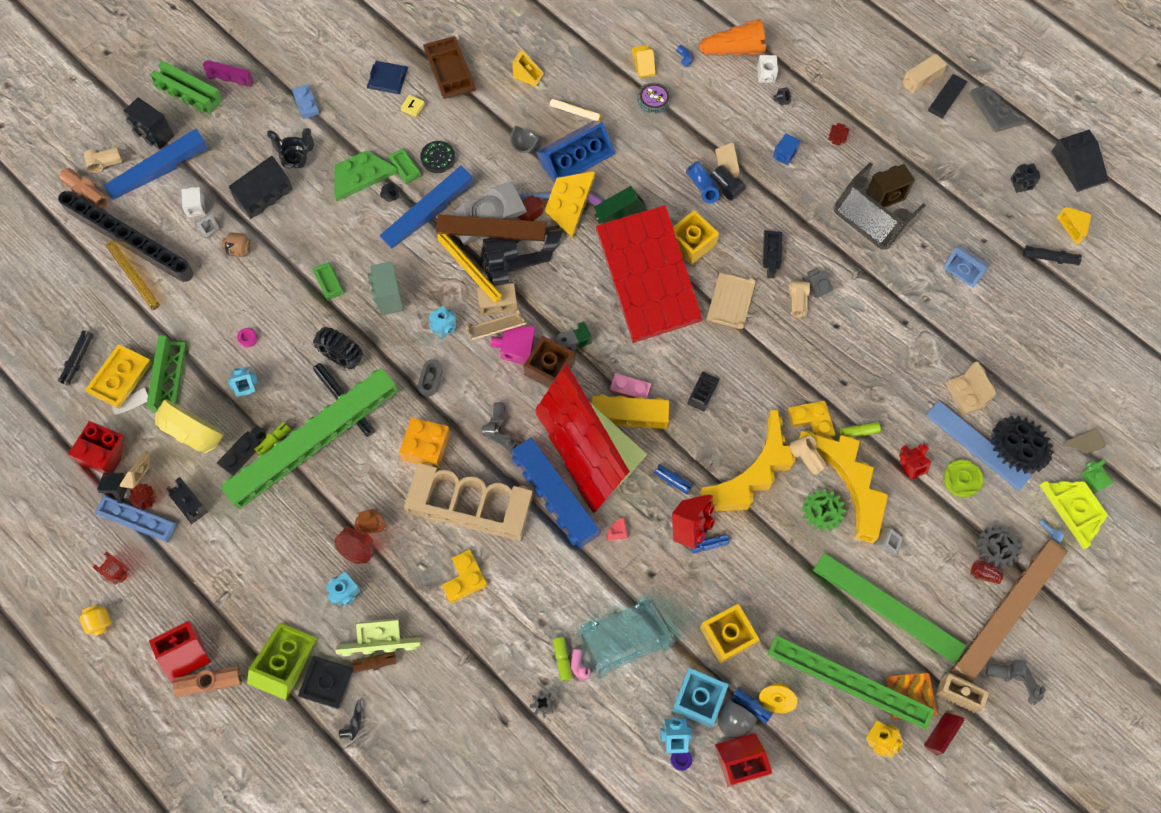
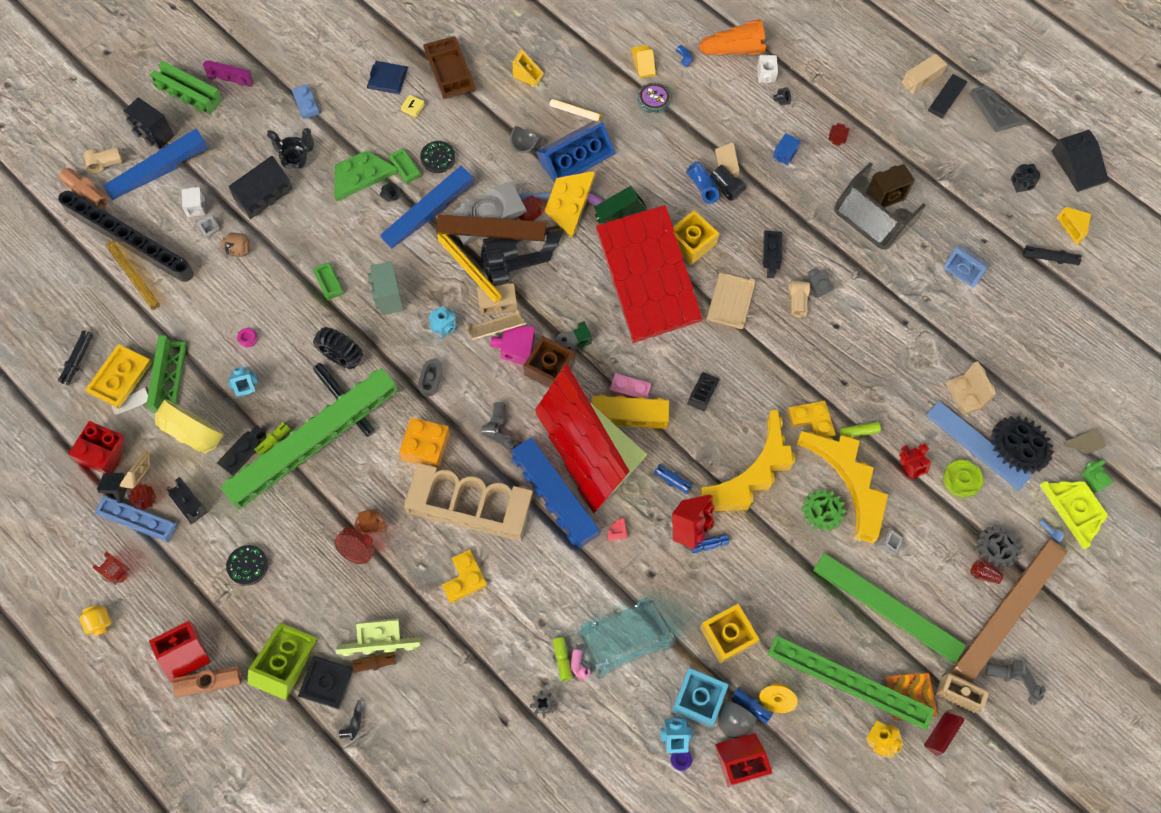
medium azure brick [325,572,361,607] -> none
tan piece [790,435,827,475] -> none
none -> black tile [226,545,268,586]

